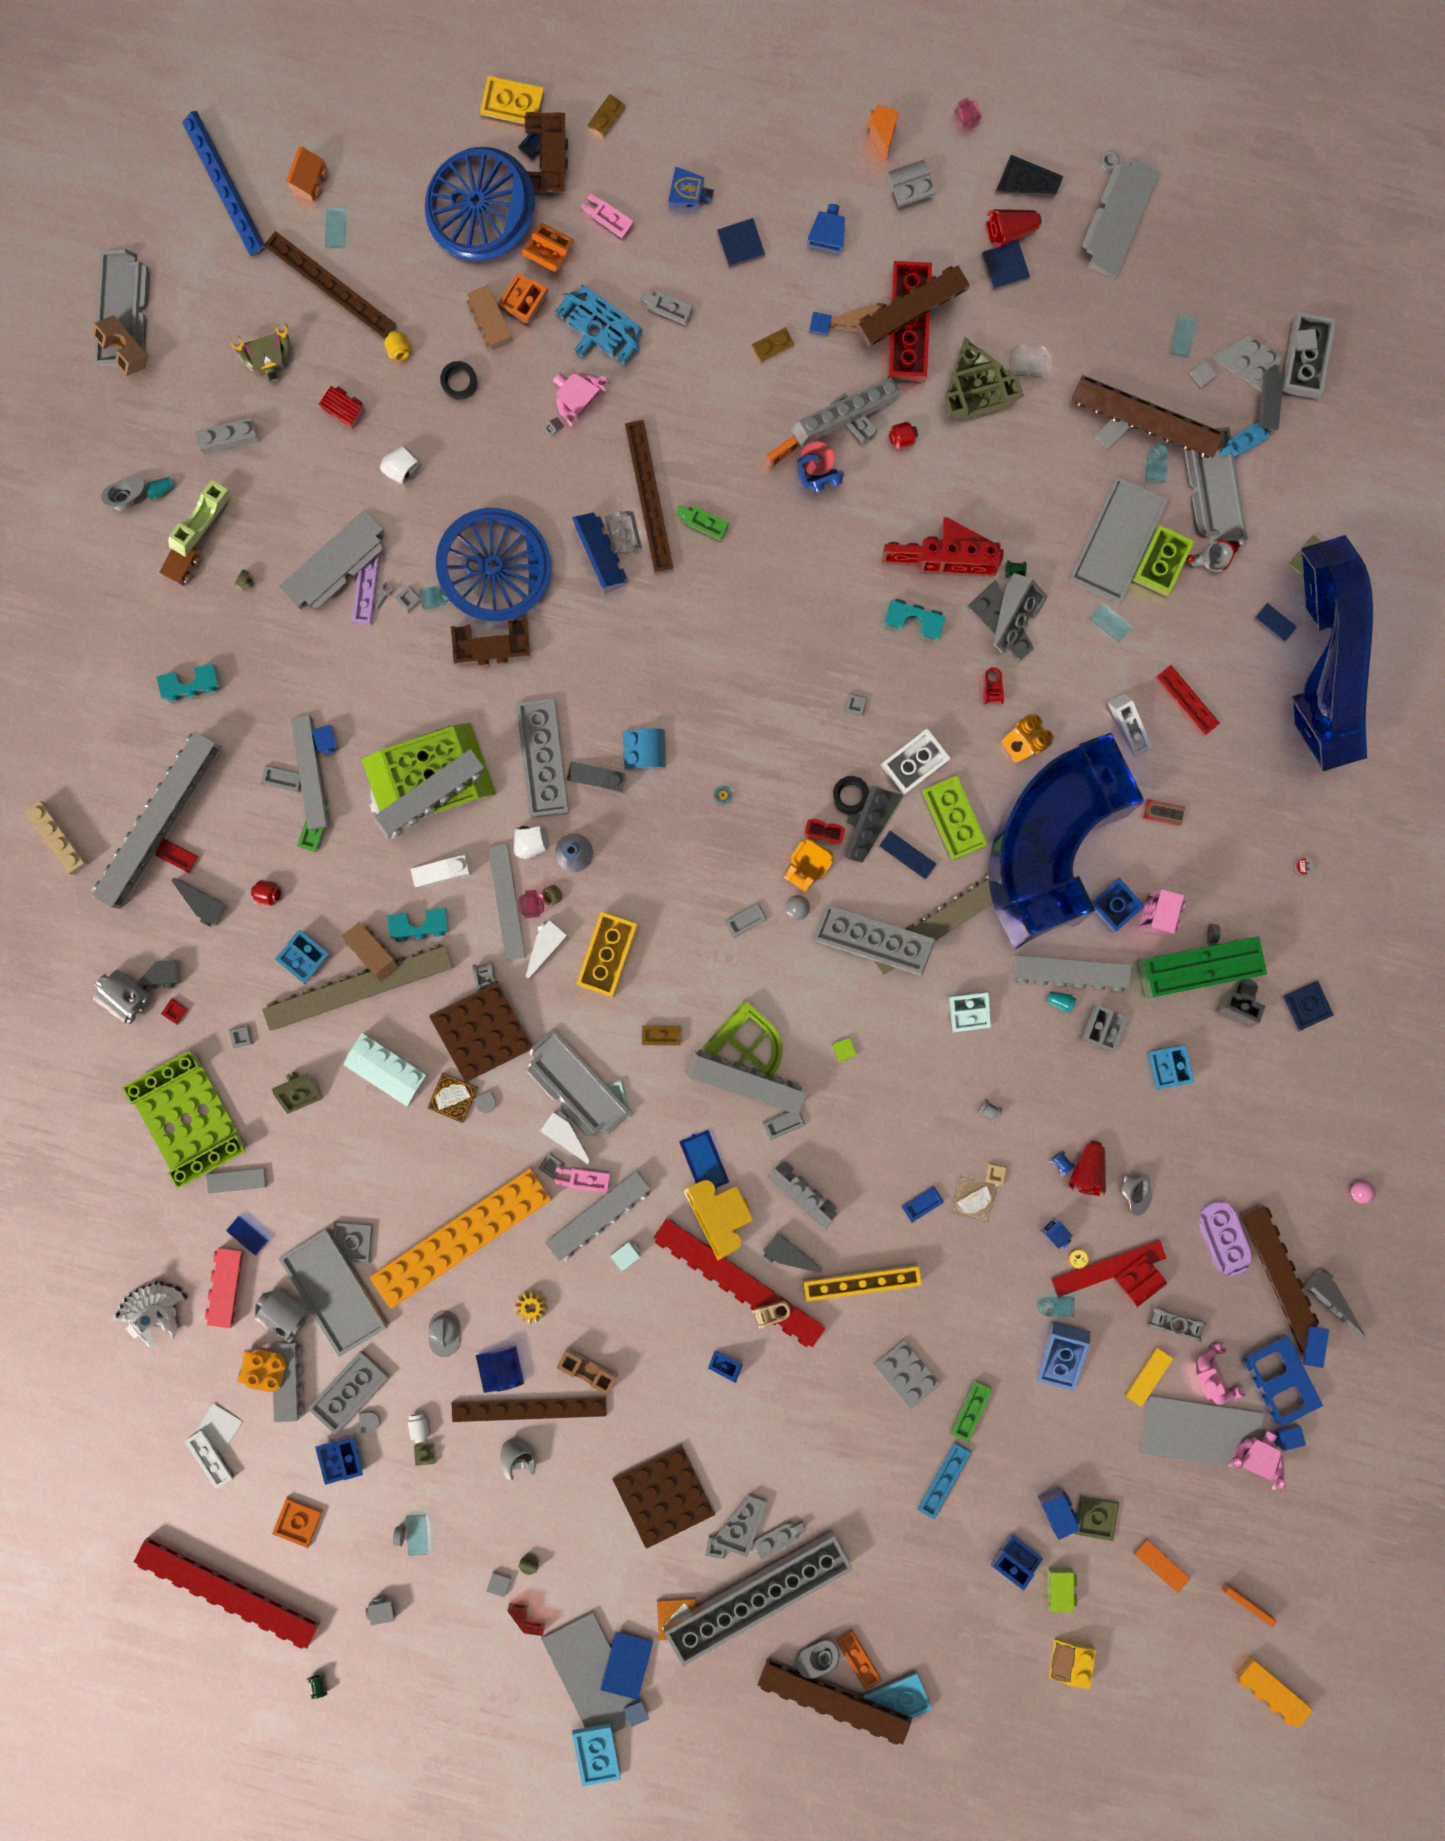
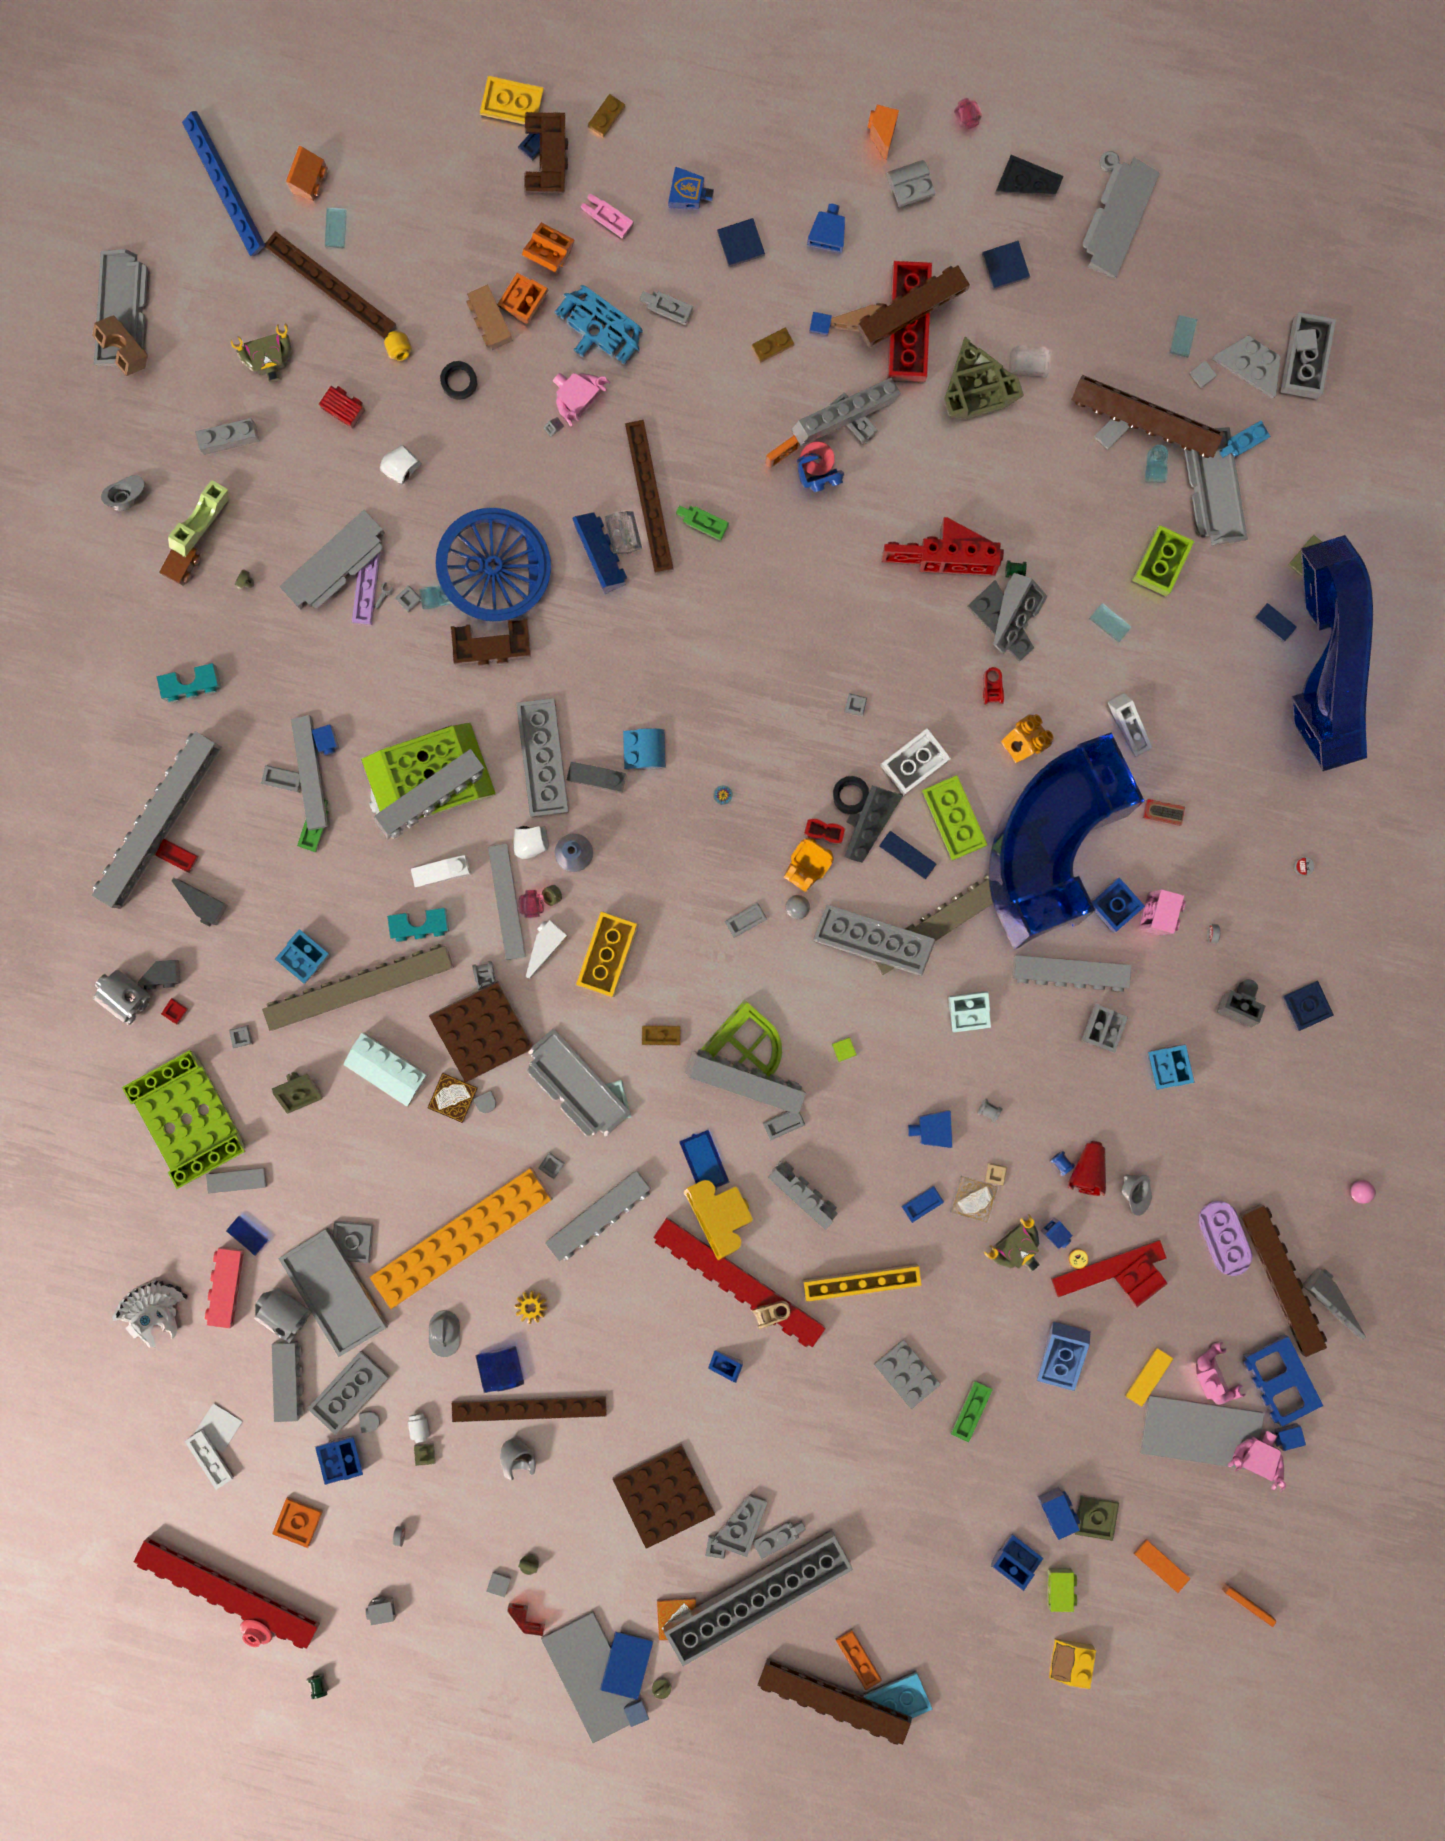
tan brick [24,800,89,875] -> none
teal cone [144,477,174,500] -> none
light orange piece [237,1349,286,1392] -> none
red head [251,880,281,906] -> none
medium nougat brick [341,922,398,982] -> none
clear light blue tile [406,1514,428,1556] -> none
blue piece [425,147,535,261] -> none
white slope [540,1111,591,1164] -> none
bright pink hinge [554,1166,610,1193] -> none
medium nougat arch [557,1348,618,1396] -> none
medium azure plate [572,1723,621,1787] -> none
light aqua brick [610,1241,641,1271] -> none
dark grey slope [763,1231,822,1273] -> none
light grey piece [796,1640,840,1679] -> none
teal arch [883,599,946,641] -> none
red head [888,422,918,449] -> none
dark azure tile [917,1441,972,1519] -> none
red cone [986,209,1042,248] -> none
clear light blue piece [1037,1297,1075,1318] -> none
teal cone [1047,991,1077,1013] -> none
light grey tile [1068,476,1168,604] -> none
green brick [1137,936,1267,998] -> none
light grey piece [1148,1307,1207,1342] -> none
red tile [1156,665,1220,736] -> none
light grey piece [1186,538,1246,572] -> none
light orange brick [1236,1656,1314,1728] -> none
dark grey tile [1258,370,1284,431] -> none
blue tile [1303,1326,1329,1368] -> none
none -> coral piece [240,1620,272,1647]
none -> olive tile [652,1678,671,1699]
none -> blue torso [908,1110,952,1148]
none -> olive torso [984,1214,1040,1272]

